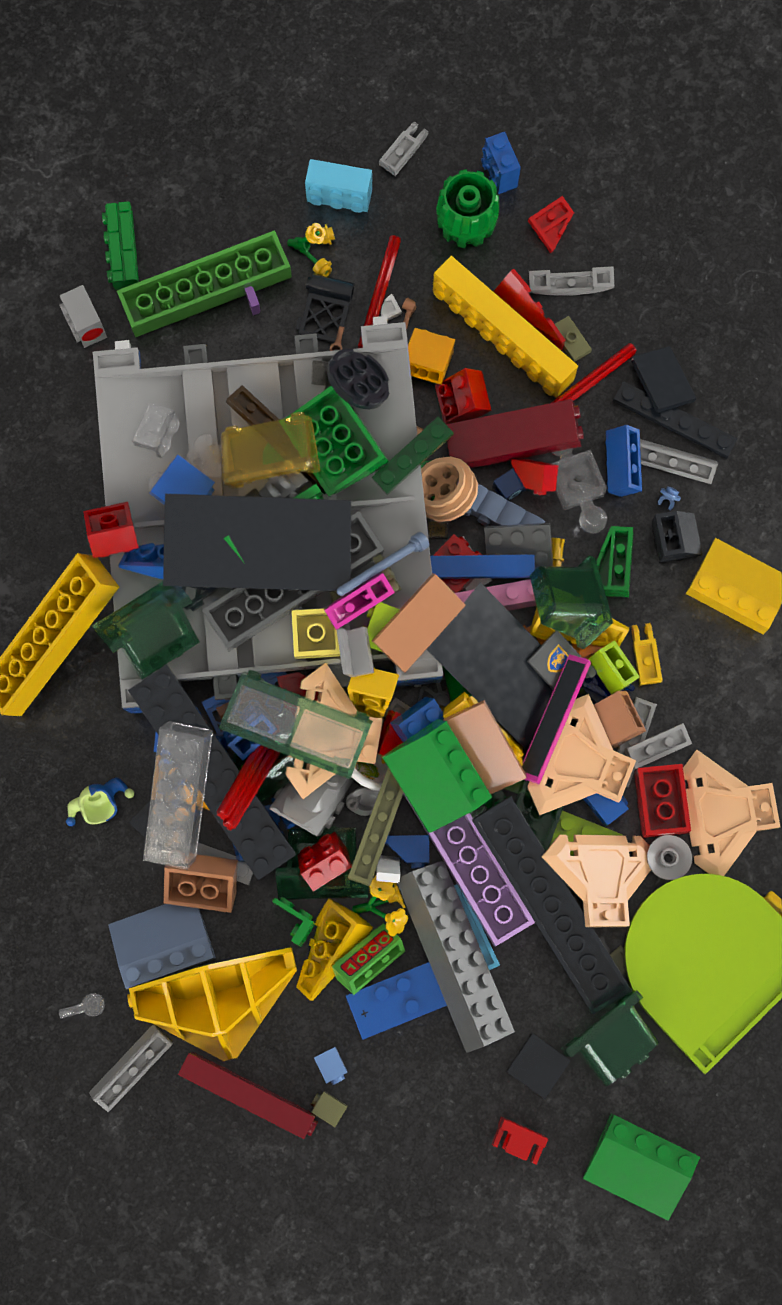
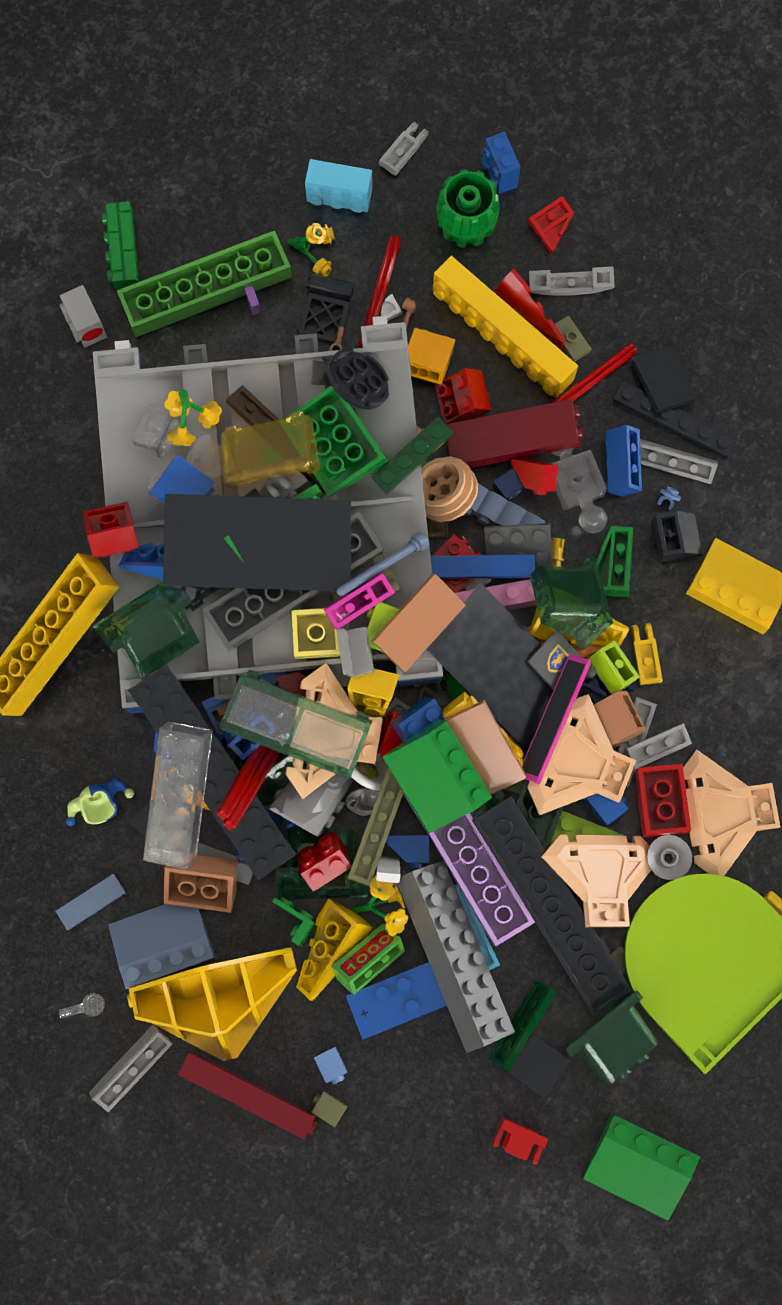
none -> sand blue tile [56,874,126,931]
none -> yellow plant [164,389,222,446]
none -> dark green plate [489,980,556,1072]

